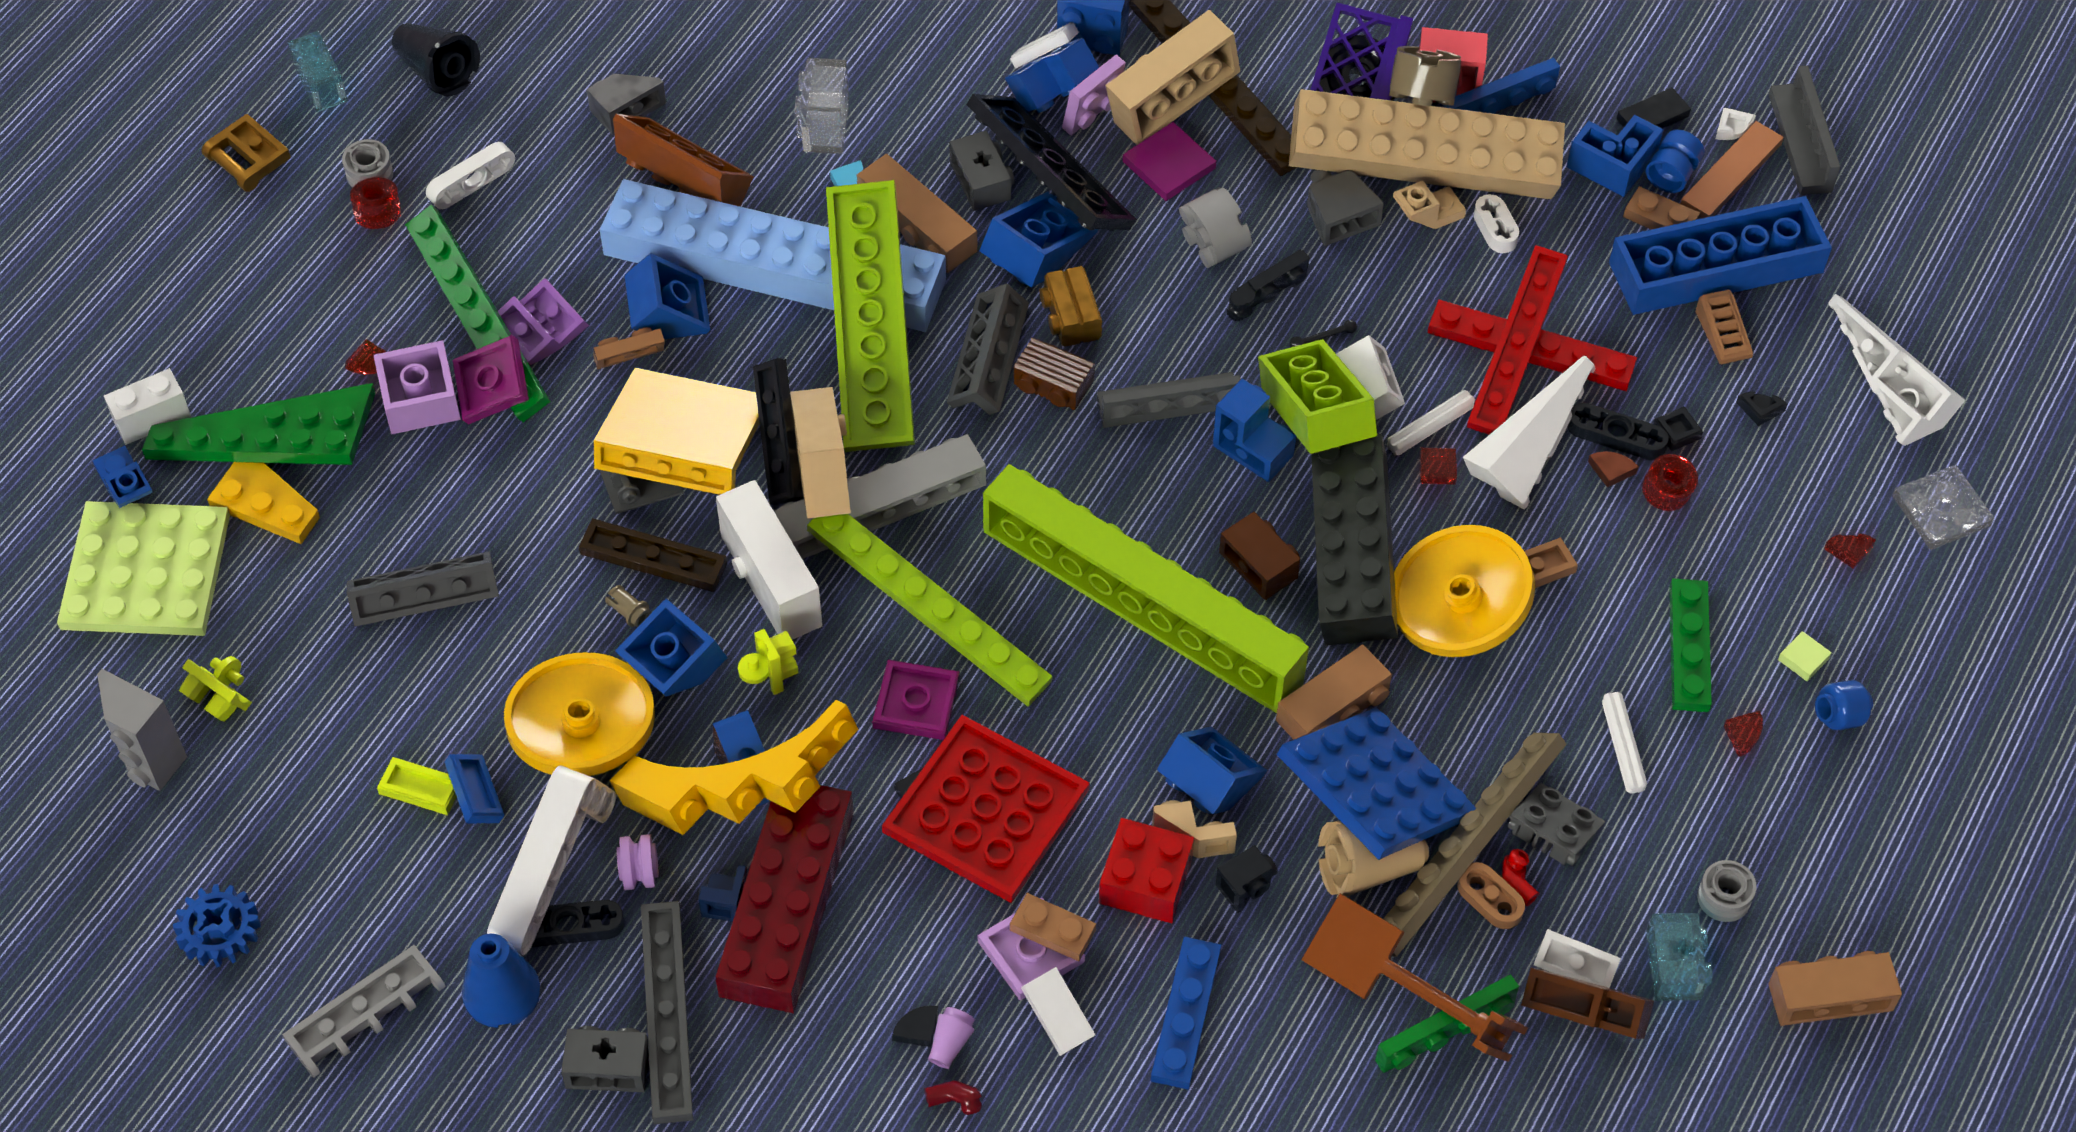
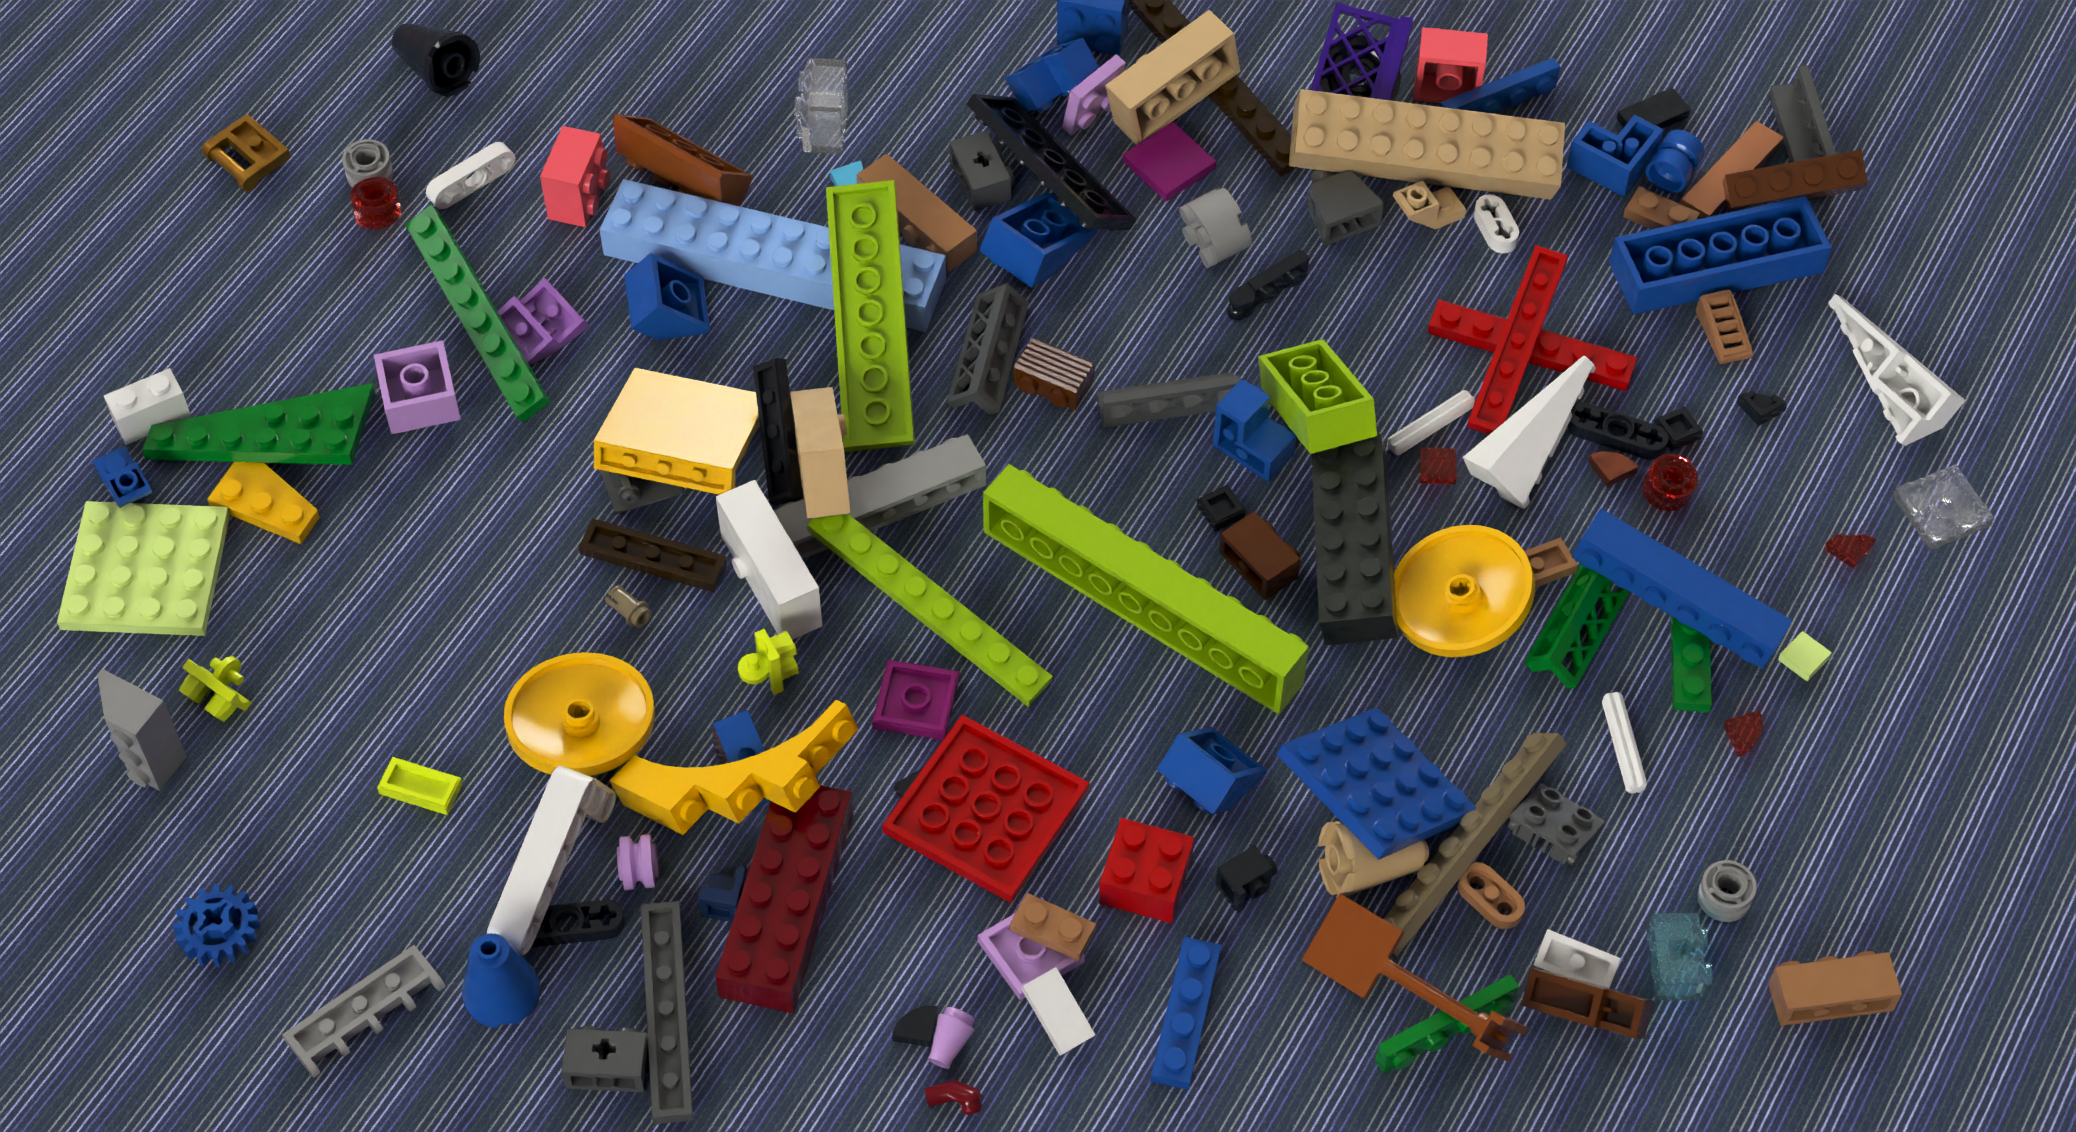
clear light blue brick [288,31,348,112] -> none
clear red tile [345,339,387,374] -> none
dark grey fence [347,551,499,627] -> none
blue tile [444,754,505,823] -> none
magenta tile [452,335,529,424] -> none
flat silver slope [586,74,666,135] -> none
medium nougat plate [593,327,665,370] -> none
blue slope [615,598,728,697] -> none
white tile [1010,22,1079,69] -> none
pearl gold brick [1039,266,1102,347] -> none
tan slope [1152,800,1237,858] -> none
medium nougat brick [1276,644,1392,740] -> none
black hinge [1290,320,1357,348] -> none
white brick [1336,335,1405,420] -> none
dark tan brick [1389,46,1461,106] -> none
red arm [1502,849,1540,906] -> none
white tile [1715,108,1756,140] -> none
blue head [1815,680,1873,730] -> none
none -> coral brick [540,126,610,227]
none -> black tile [1197,485,1246,531]
none -> green fence [1524,564,1630,689]
none -> blue brick [1571,508,1792,669]
none -> reddish brown brick [1722,150,1868,213]

